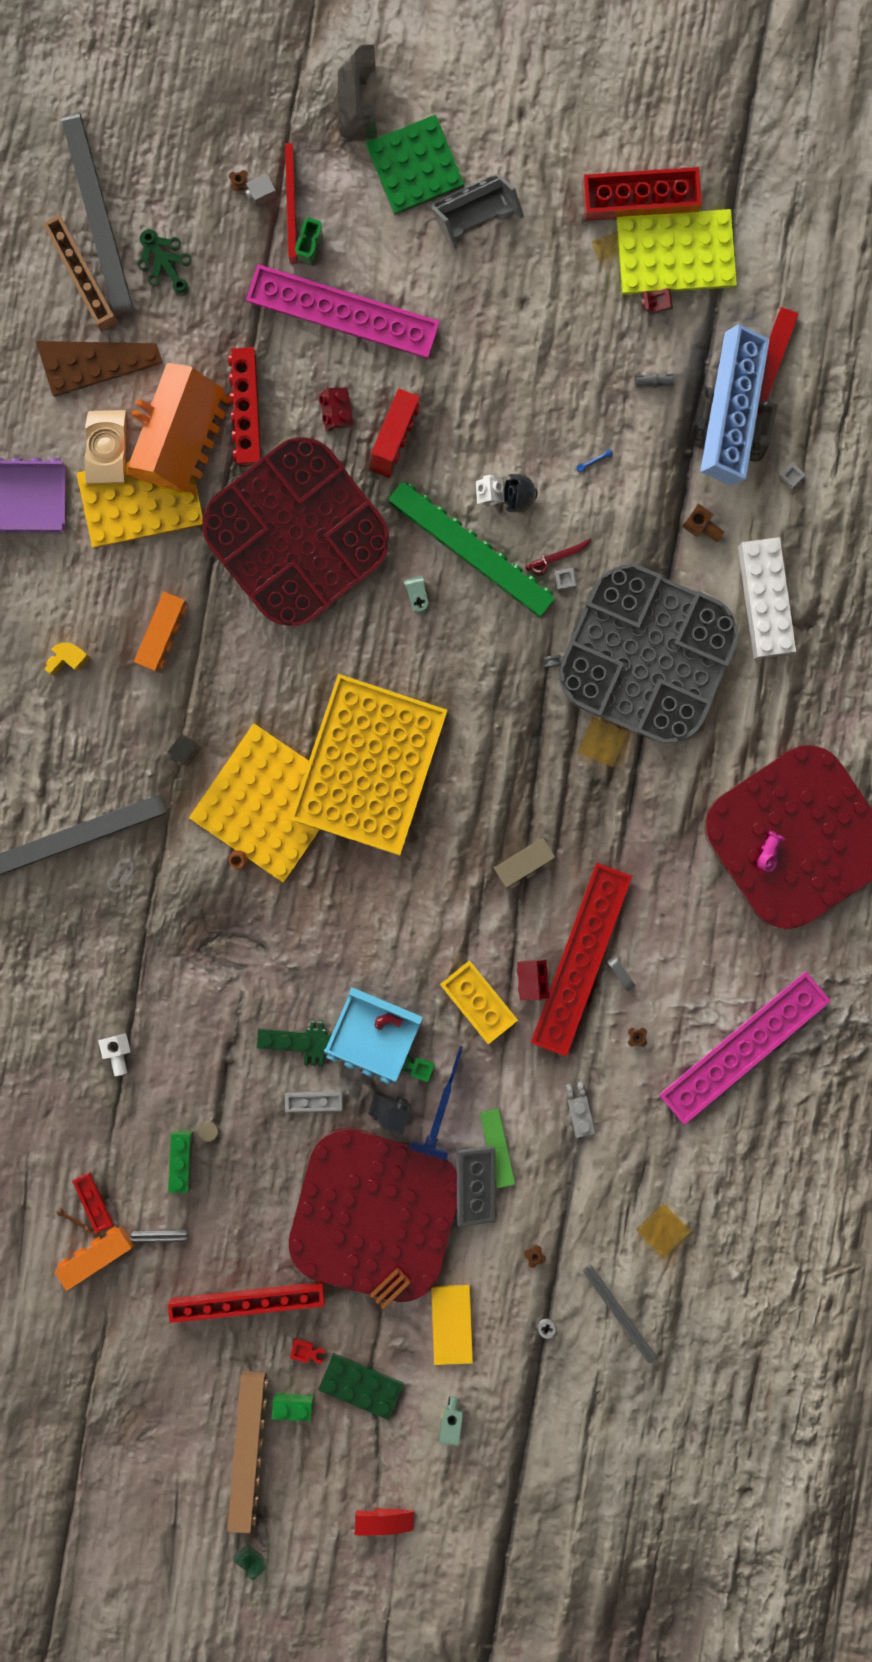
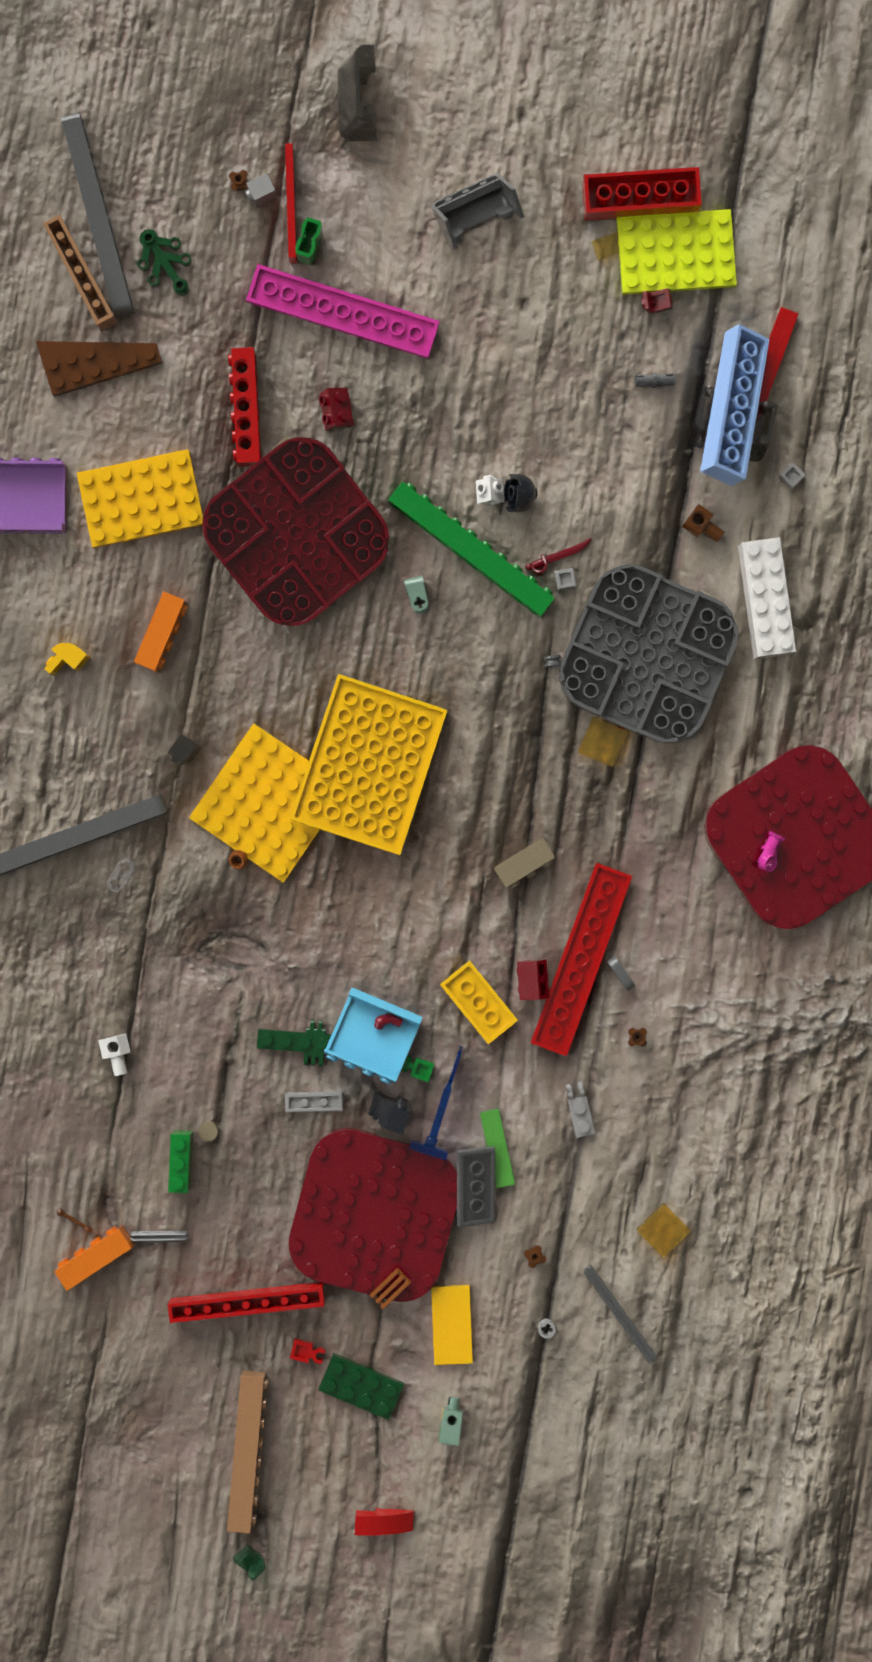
red tile [72,1172,114,1233] -> none
tan slope [84,410,127,485] -> none
orange piece [126,363,230,494] -> none
green brick [272,1393,313,1422] -> none
green plate [365,114,464,215] -> none
red wedge [369,388,421,478] -> none
blue hinge [577,450,613,472] -> none
dark pink plate [659,971,831,1125] -> none

